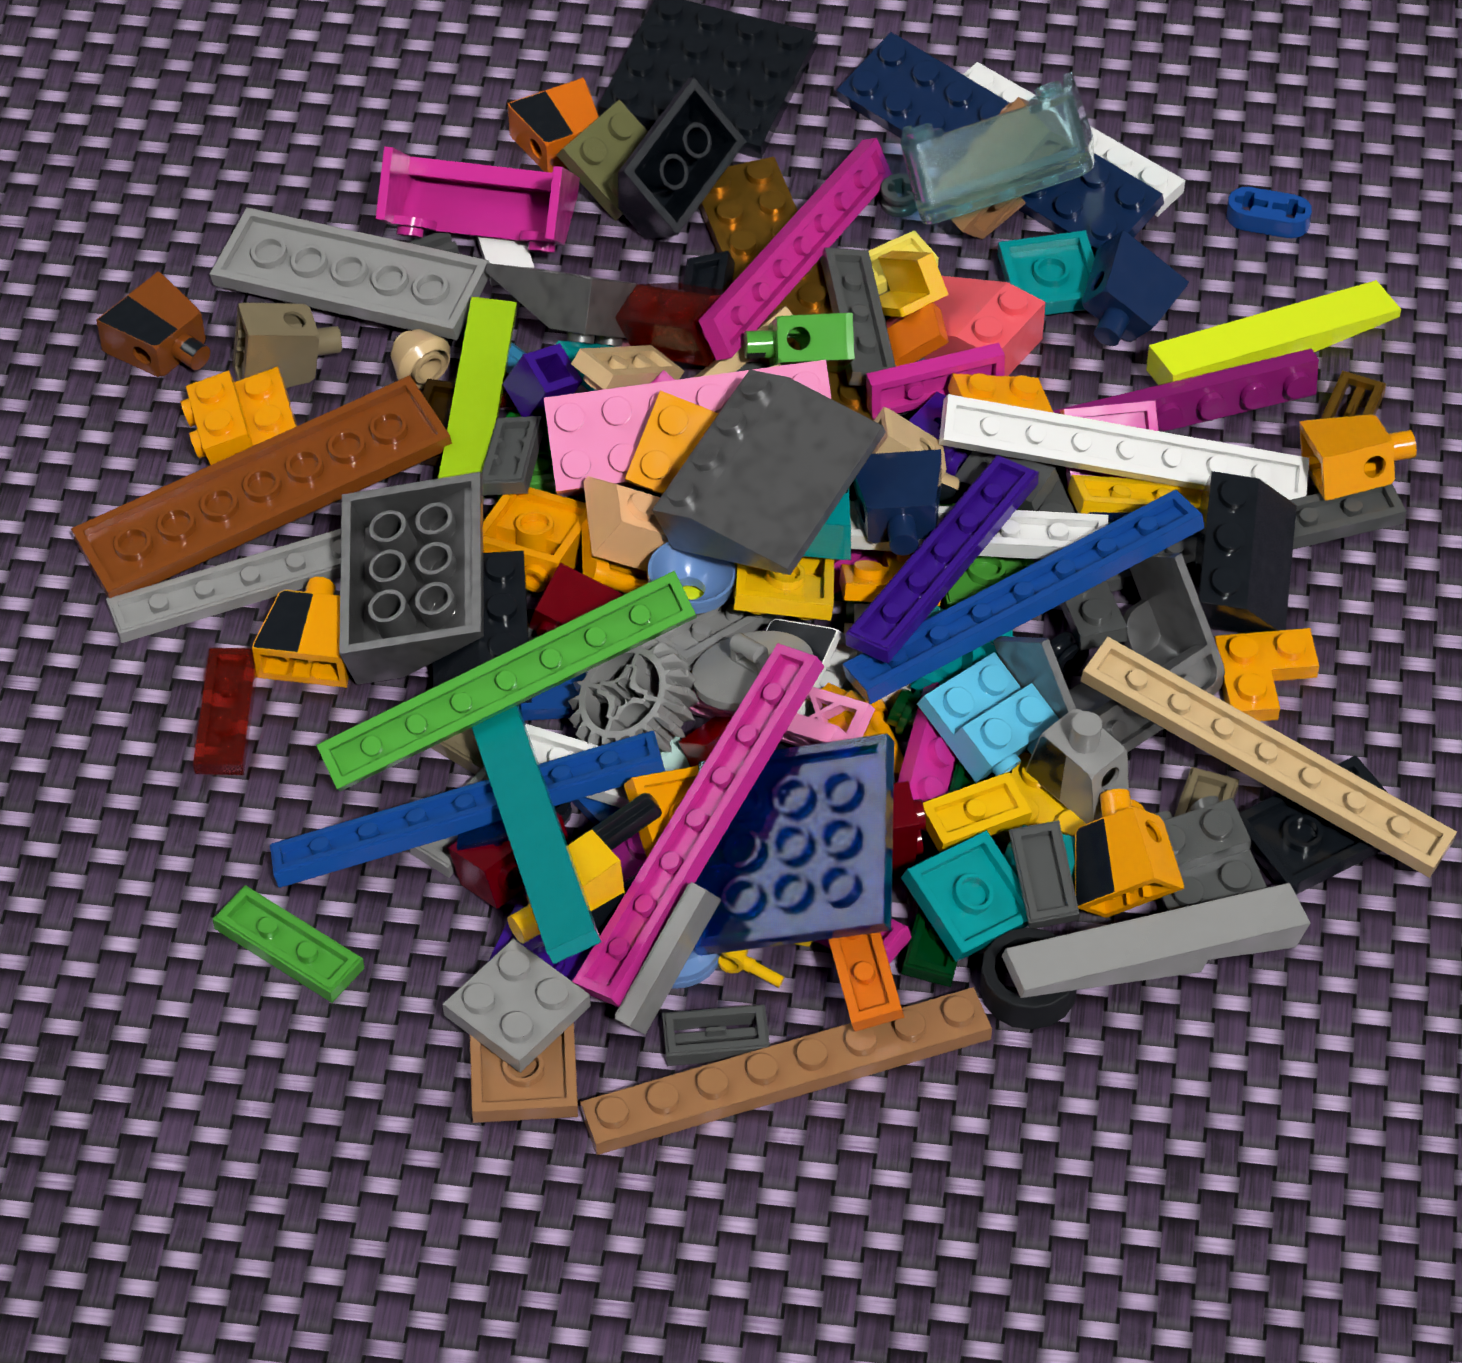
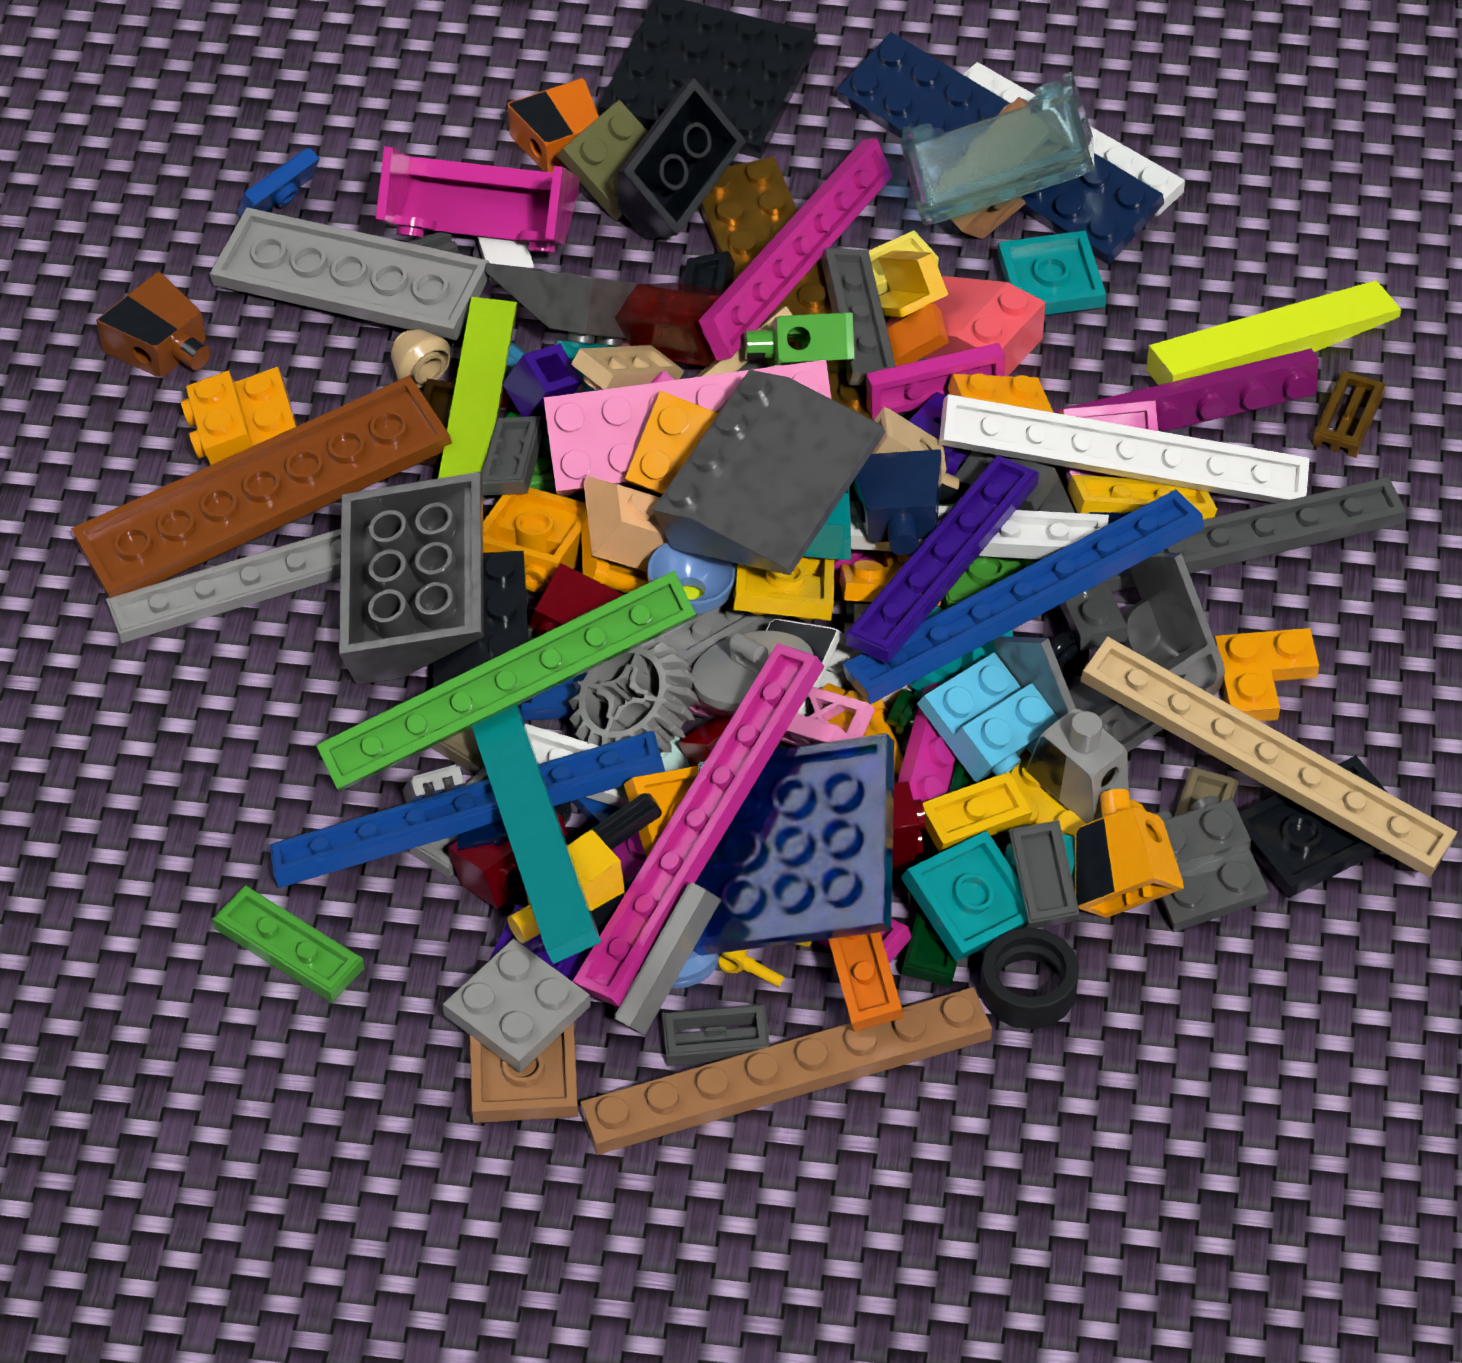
clear red tile [193,648,257,775] -> none
dark tan torso [232,303,342,388] -> none
light orange torso [252,577,349,688] -> none
dark grey bush [881,173,920,217] -> none
light grey slope [1002,883,1310,998] -> none
dark blue torso [1082,230,1189,346] -> none
black slope [1193,471,1297,633] -> none
blue beam [1226,187,1312,238] -> none
light orange torso [1299,414,1417,501] -> none
none -> blue plate [237,147,320,218]
none -> light grey tile [402,765,464,803]

